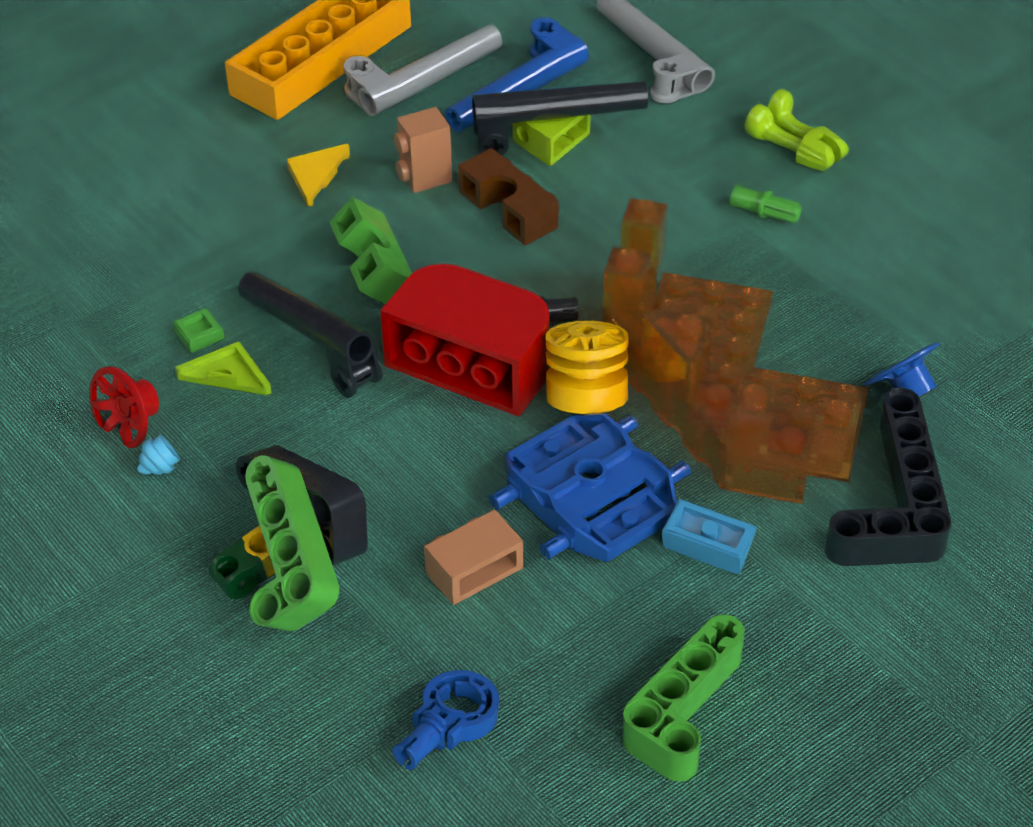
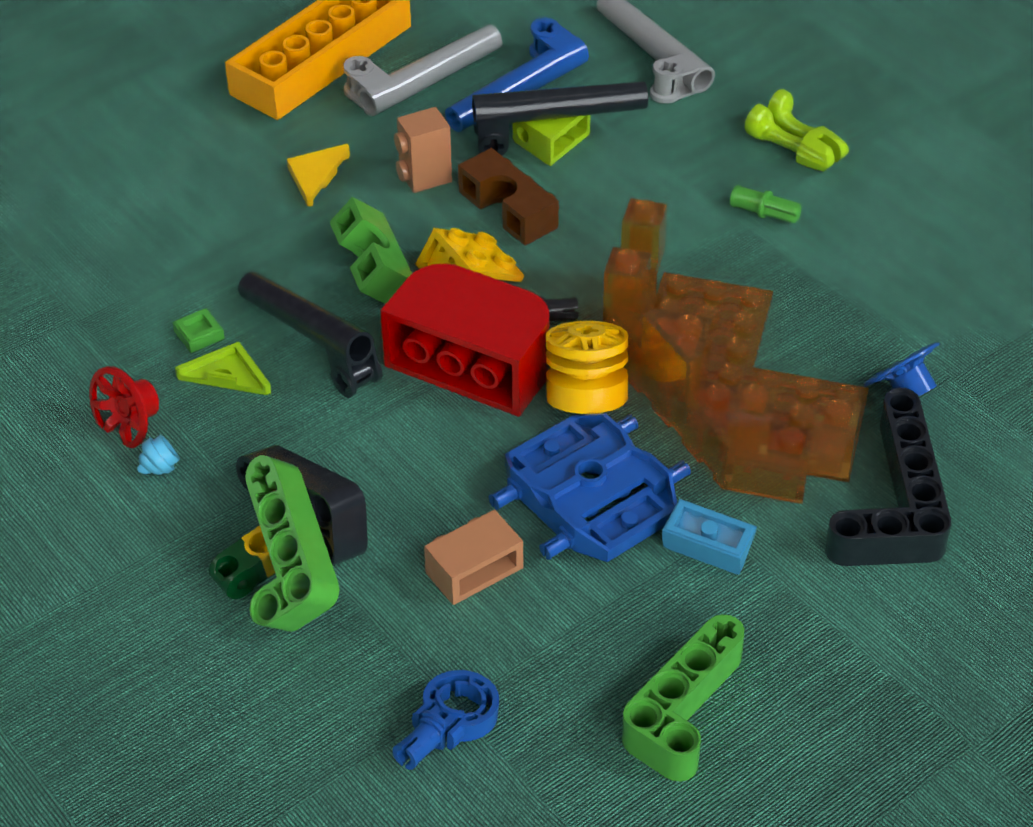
none -> yellow bracket [415,228,525,282]

